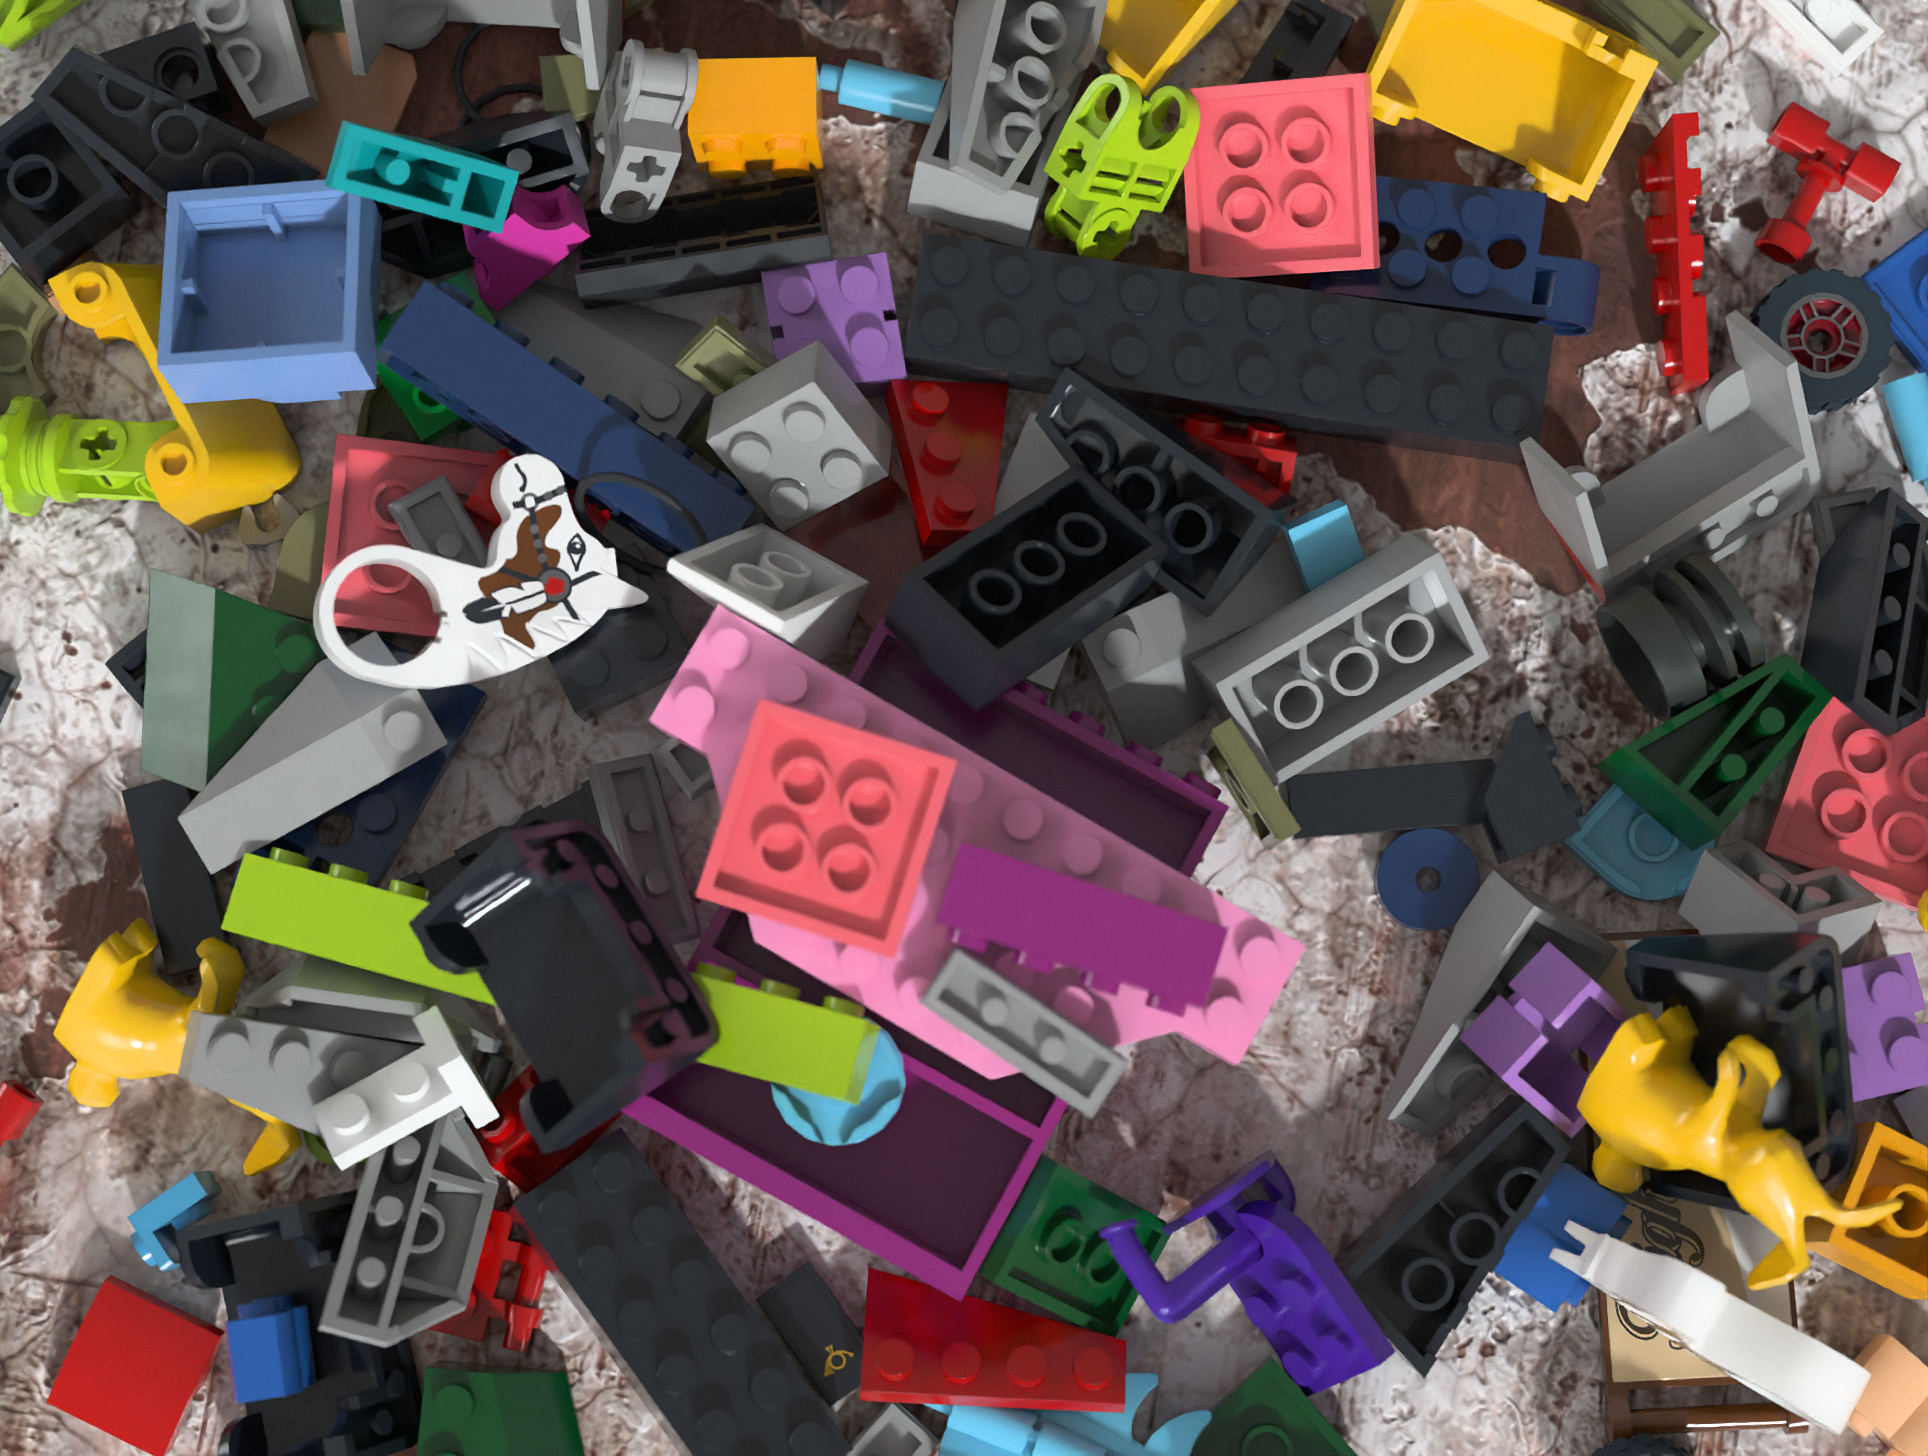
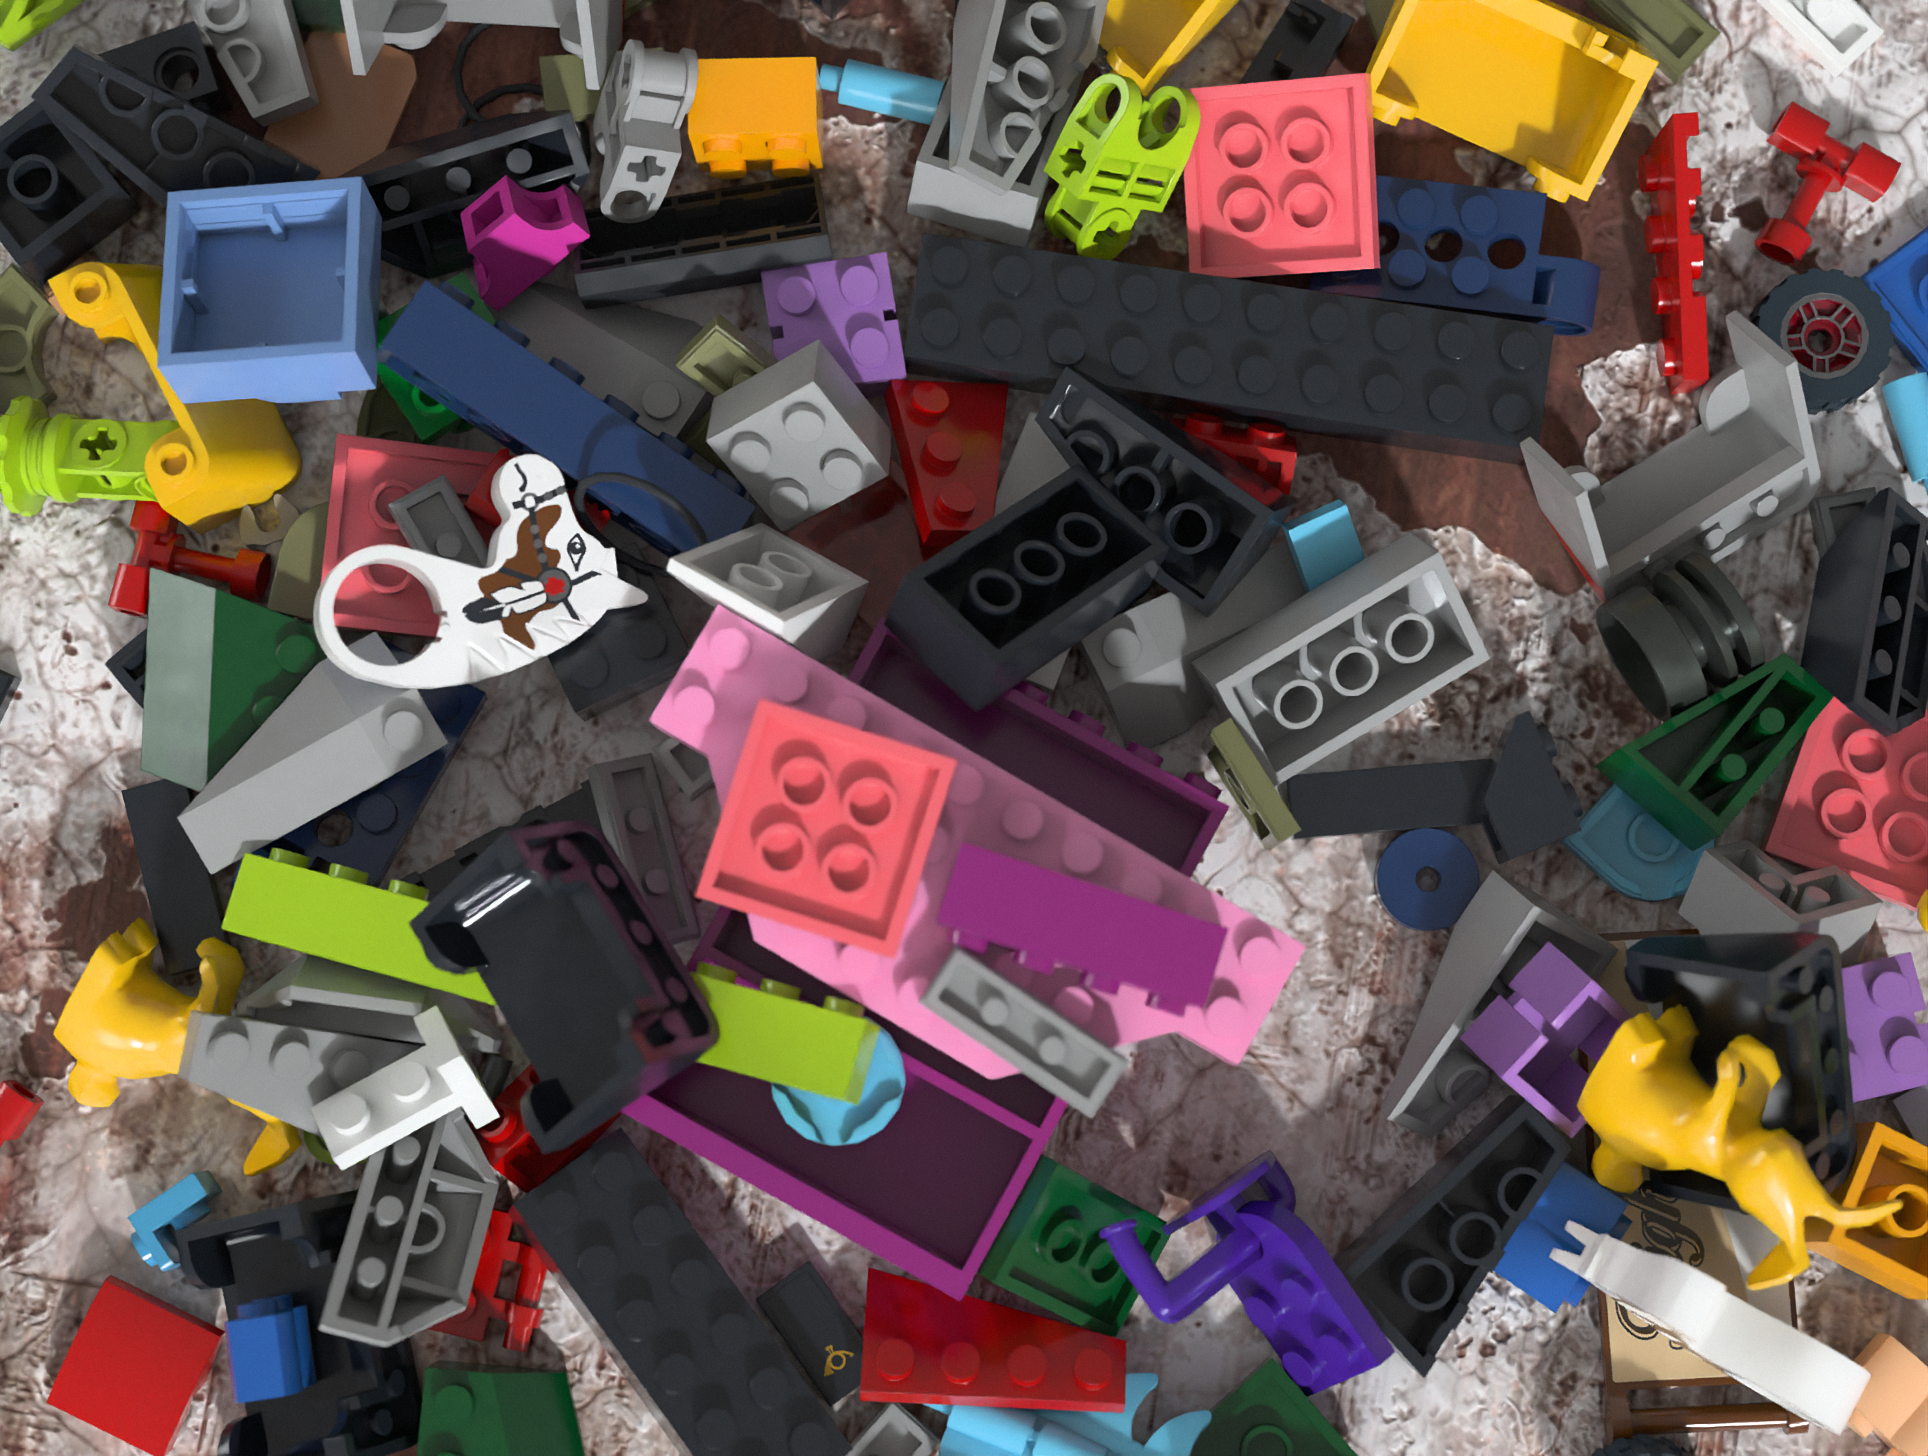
teal slope [325,120,520,234] -> none
none -> red bar [108,500,271,619]

